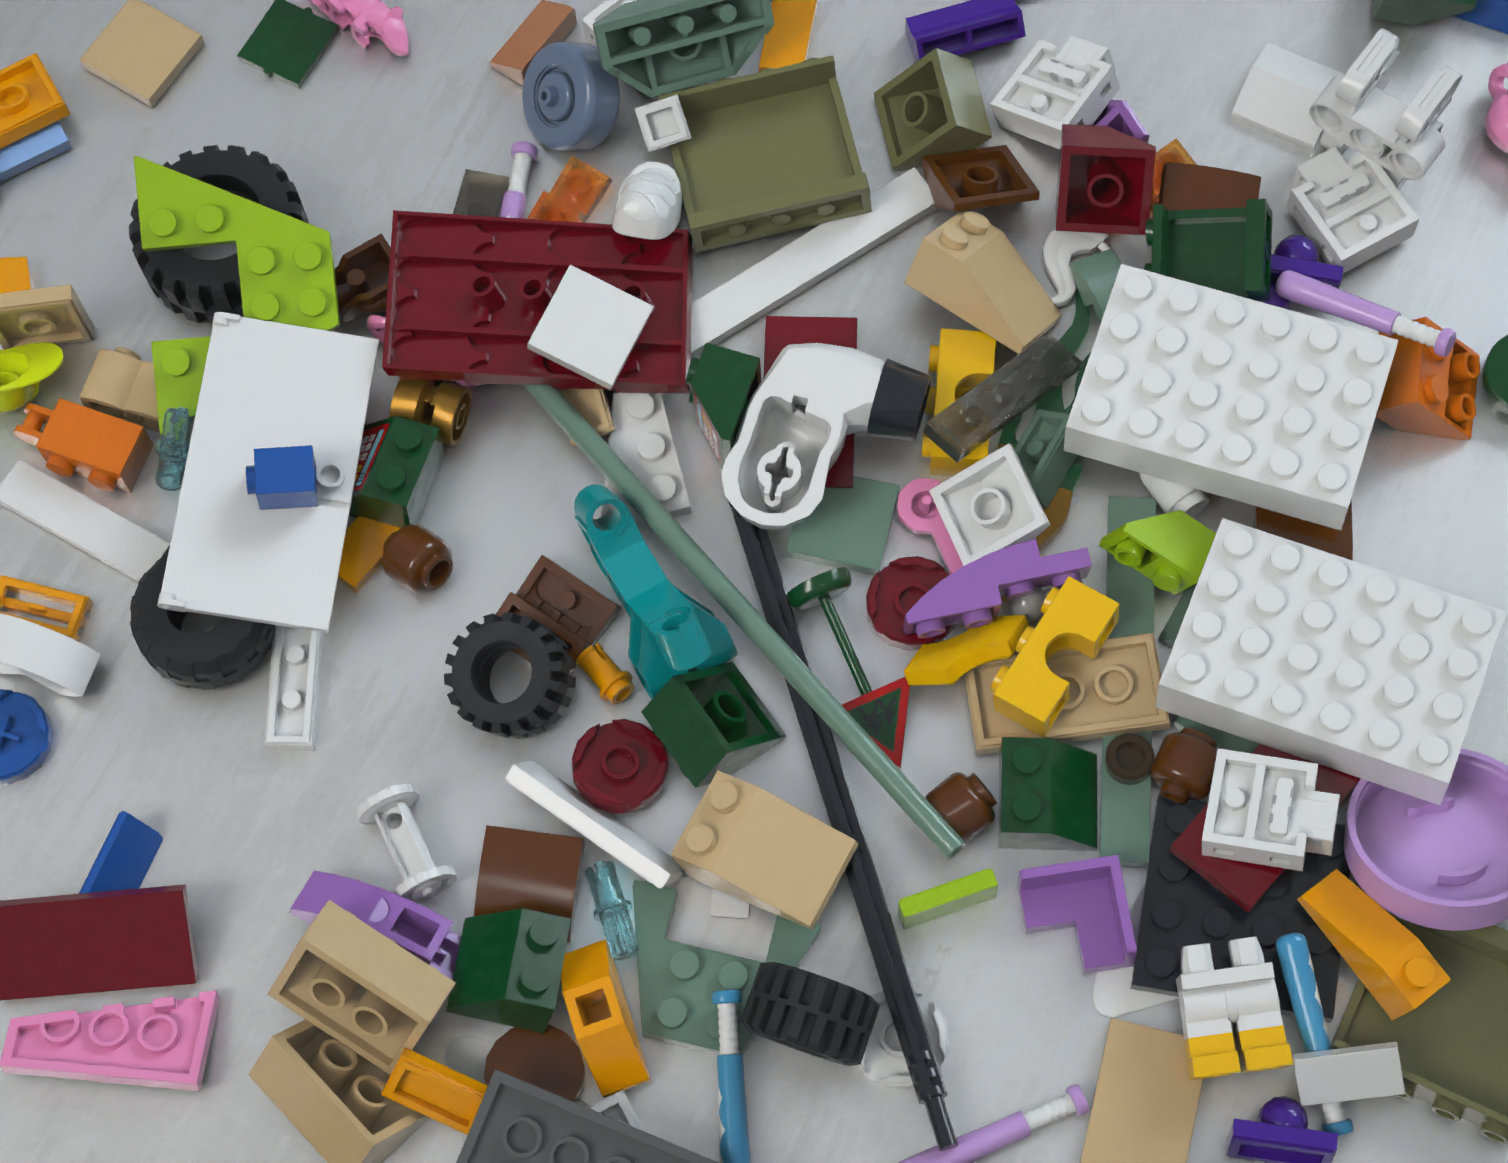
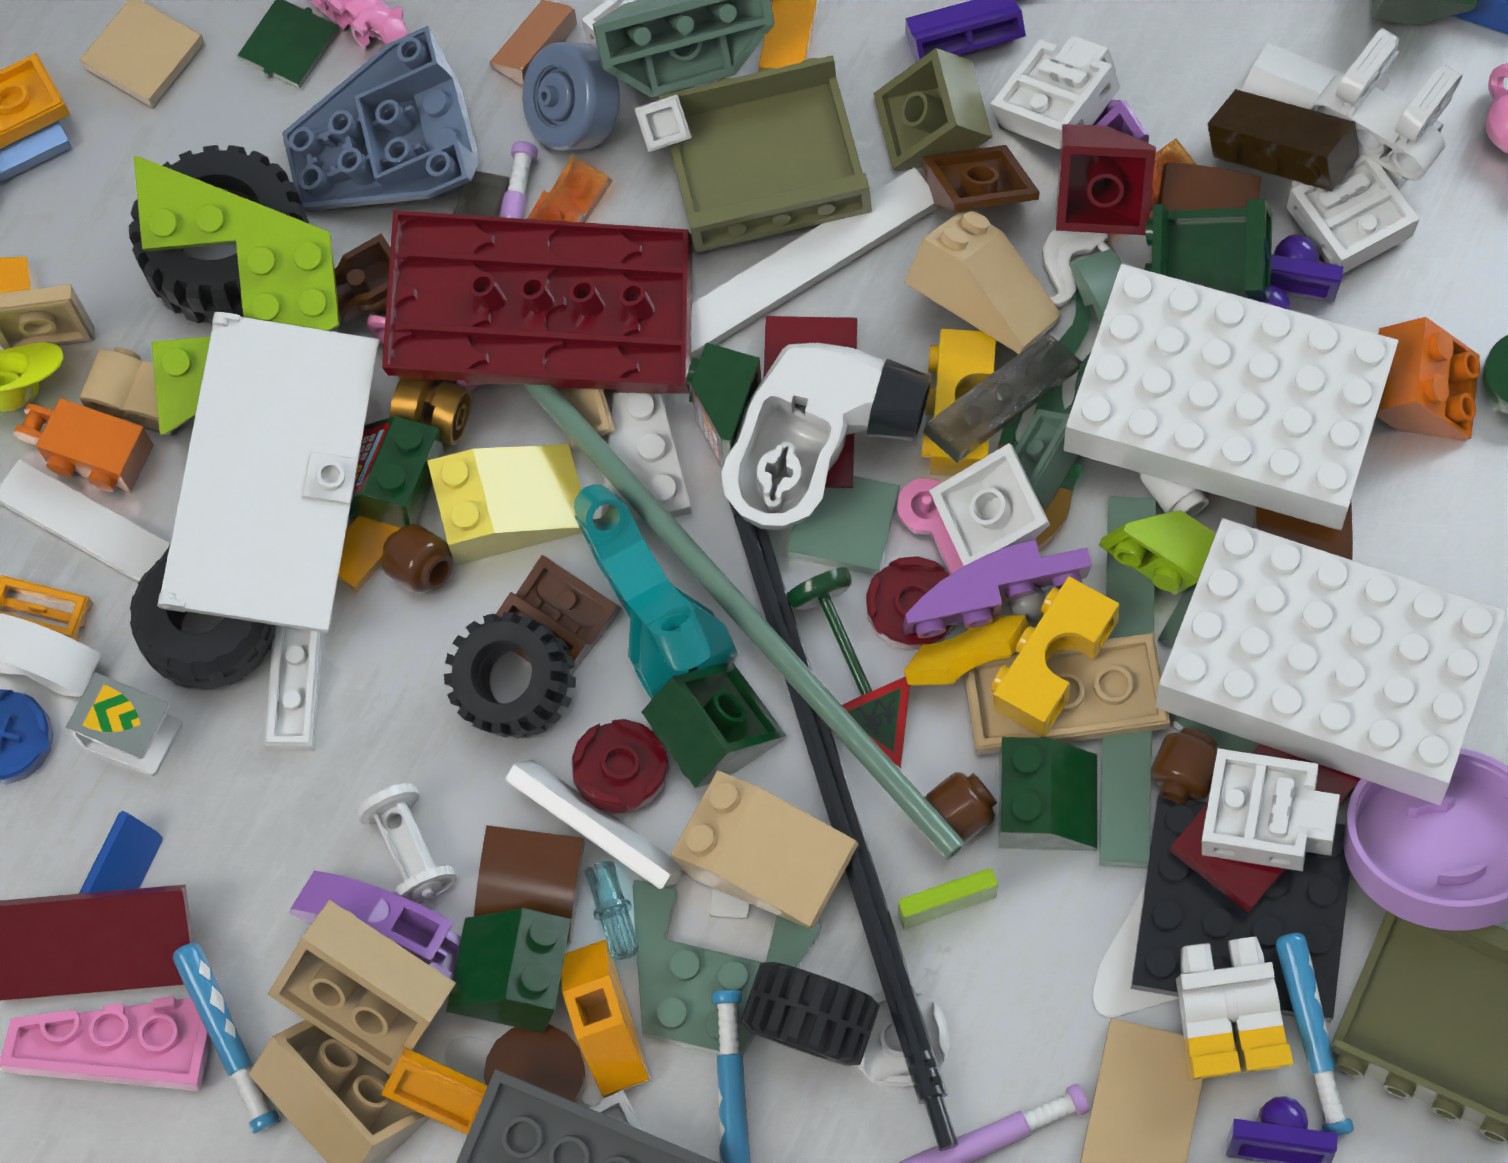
clear light blue axle [155,406,192,491] -> none
blue brick [246,445,318,510] -> none
white tile [527,265,654,390] -> none
light orange pin [576,643,635,705] -> none
white piece [612,162,682,239] -> none
medium lavender panel [1017,855,1137,974] -> none
dark brown tile [1105,733,1155,785] -> none
lavender piece [1275,270,1456,357] -> none
white slope [1293,1042,1405,1106] -> none
light orange slope [1297,869,1451,1021] -> none
none -> piece [66,672,182,776]
none -> dark azure piece [173,943,280,1134]
none -> sand blue wedge [282,26,480,211]
none -> light yellow slope [427,444,582,565]
none -> dark brown brick [1207,89,1359,192]

